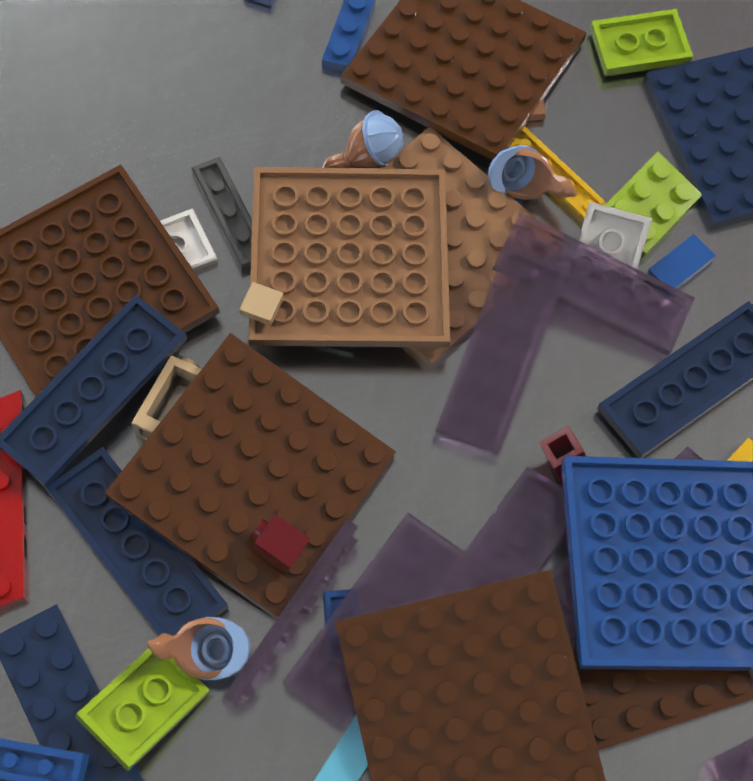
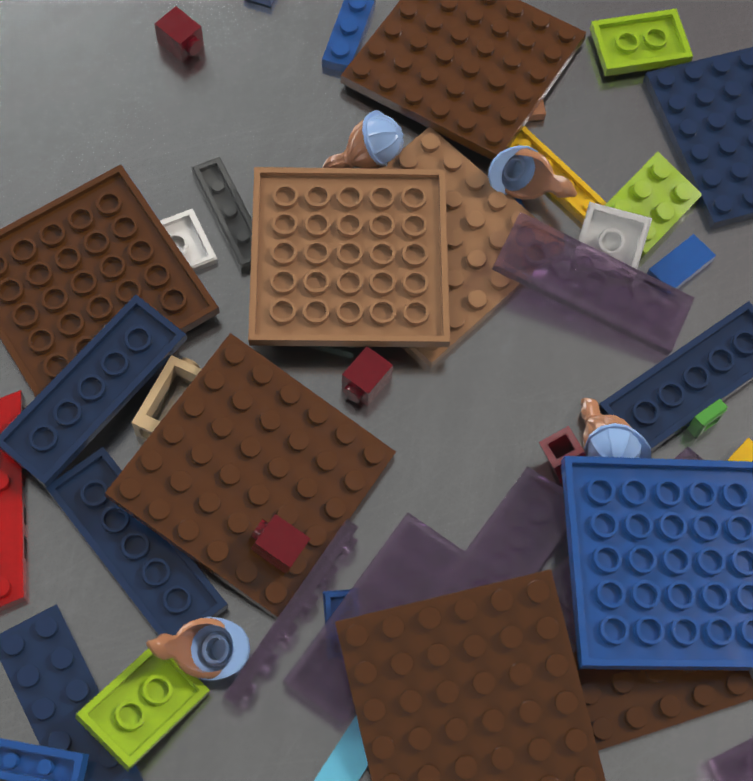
tan tile [239,282,284,326] -> none
clear purple plate [435,246,568,455] -> none
none -> dark red brick [154,6,204,63]
none -> dark red brick [342,346,393,407]
none -> light blue piece [581,398,651,458]
none -> bright green tile [687,399,728,438]

